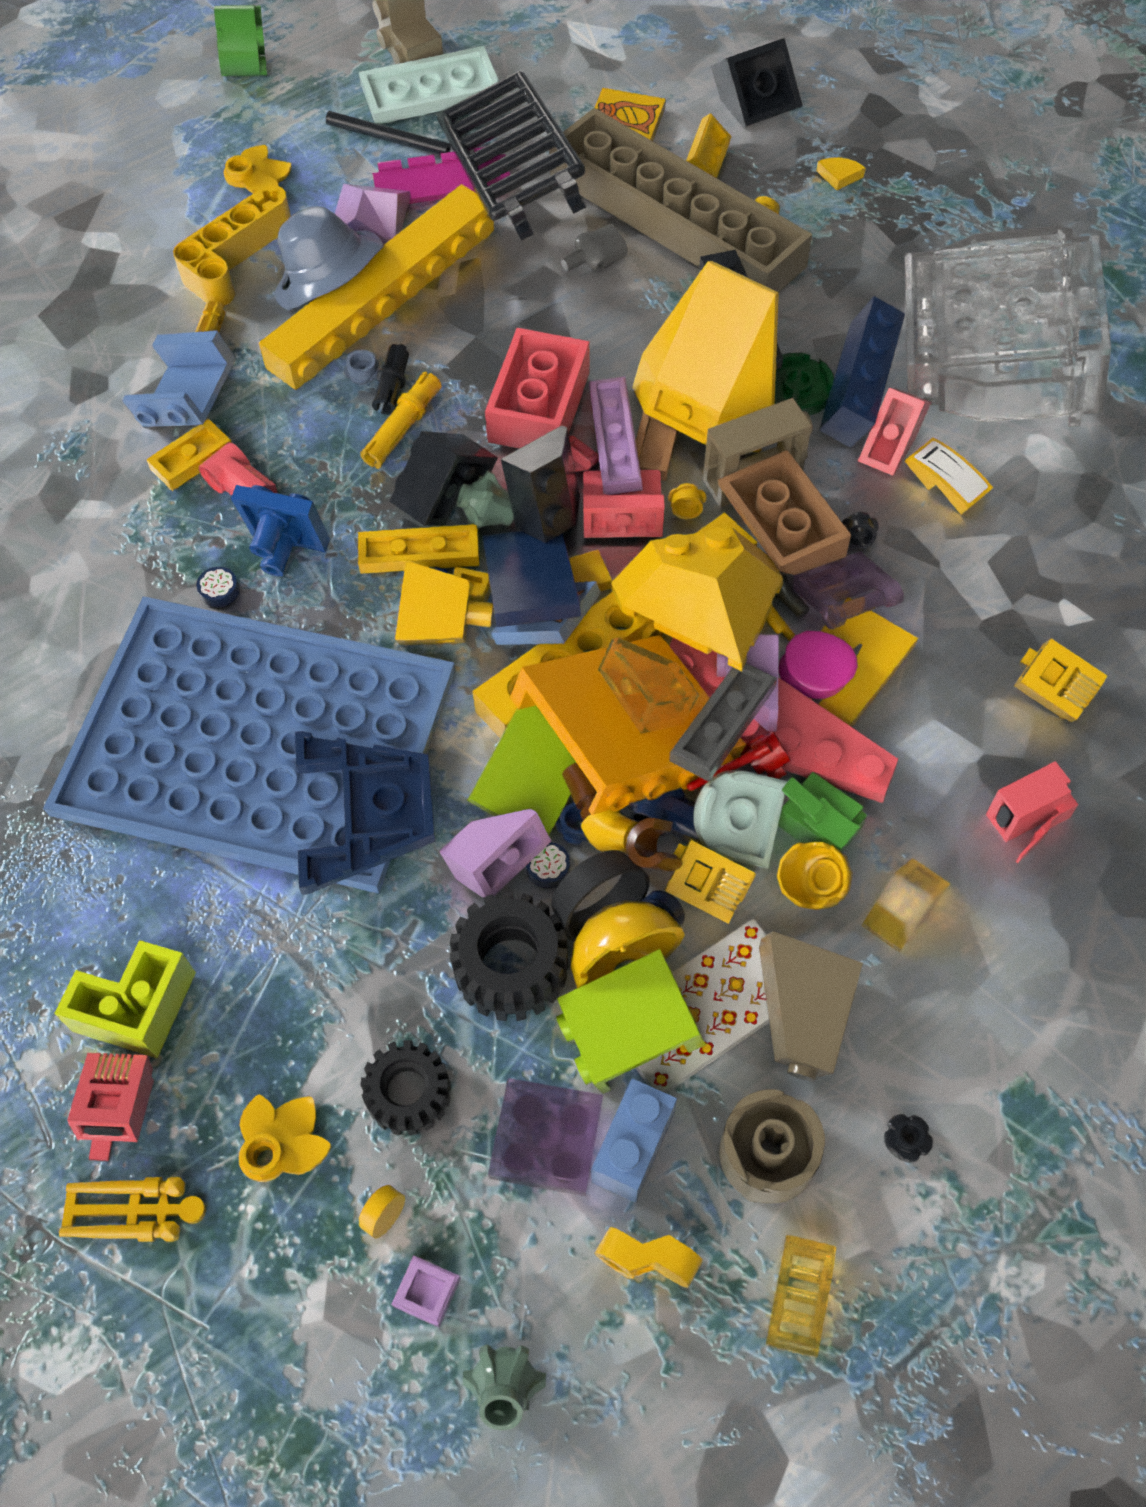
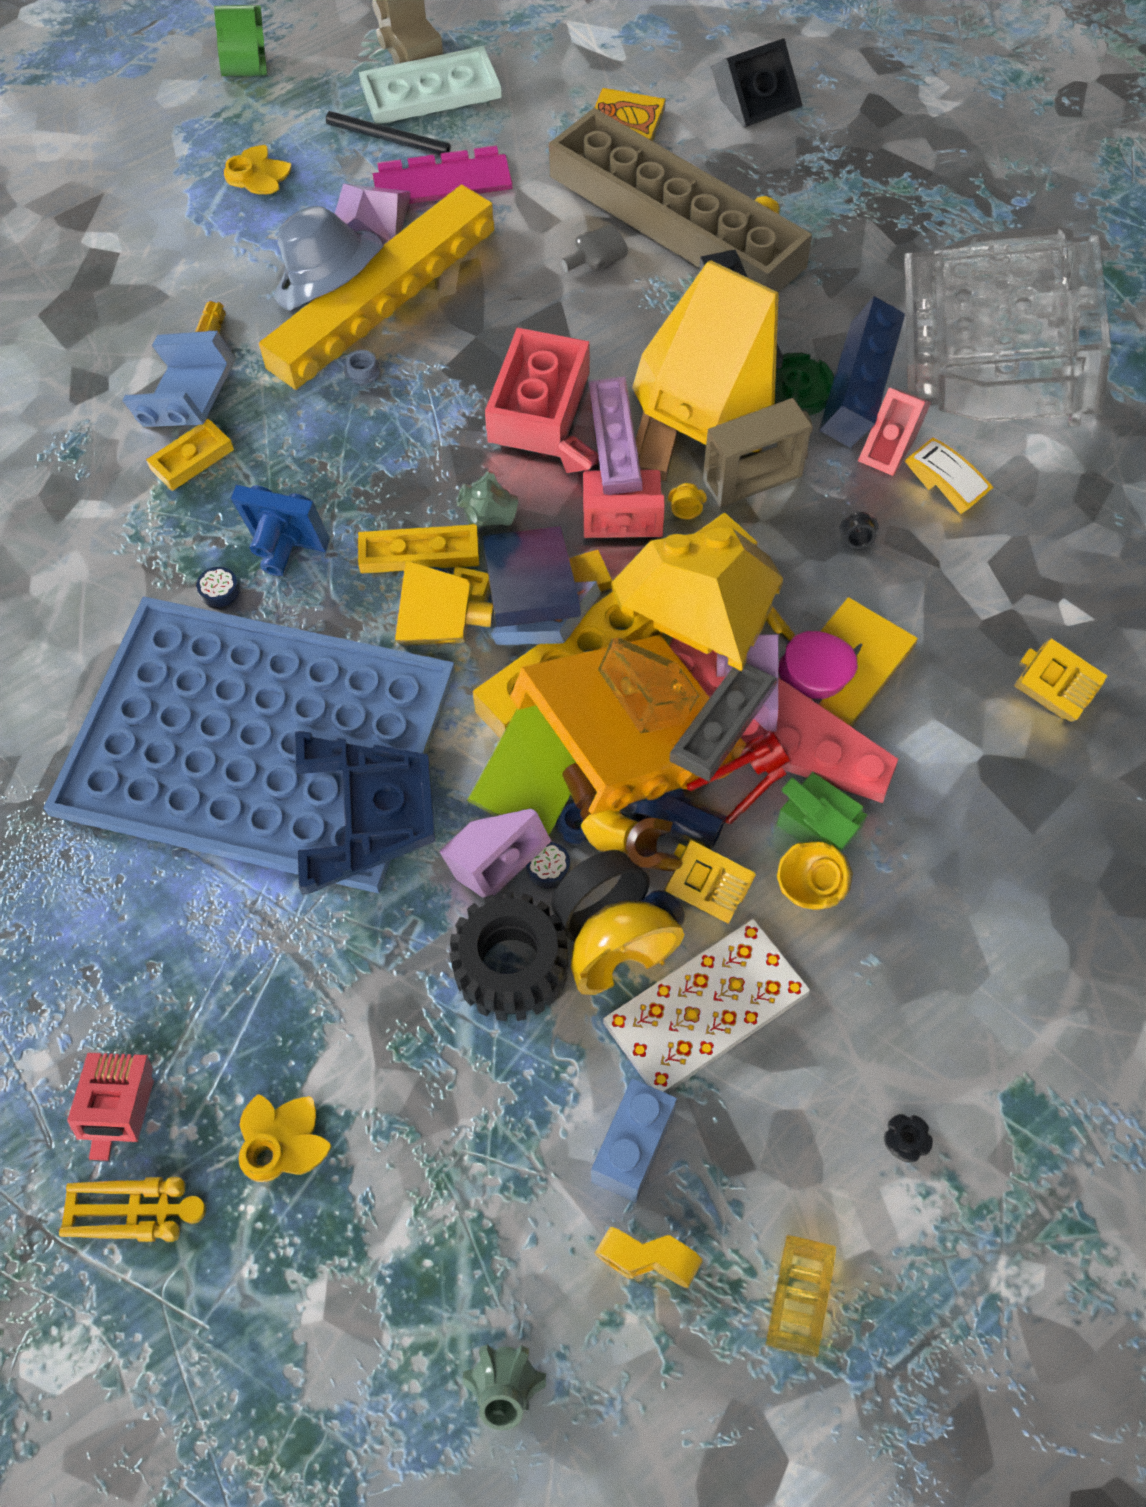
neon yellow brick [54,940,196,1058] -> none
yellow beam [173,185,291,306] -> none
coral piece [199,442,278,495] -> none
yellow tile [359,1185,405,1239] -> none
yellow pin [360,372,442,469] -> none
black tyre [360,1040,451,1136] -> none
black axle [372,344,410,415] -> none
black brick [389,431,498,526] -> none
lavender tile [391,1255,461,1328] -> none
black bar [437,71,586,241] -> none
clear purple plate [488,1078,603,1197] -> none
black slope [501,425,580,543] -> none
lime panel [556,949,706,1094] -> none
yellow plate [686,113,732,178] -> none
light aqua tile [694,770,787,869] -> none
medium nougat slope [718,450,851,579] -> none
dark tan brick [719,1089,825,1204] -> none
dark tan slope [759,931,863,1082] -> none
pearl dark grey bar [774,568,810,619] -> none
plate [793,551,904,629] -> none
yellow tile [816,157,865,190] -> none
clear yellow slope [862,858,951,953] -> none
coral piece [986,761,1079,864] -> none

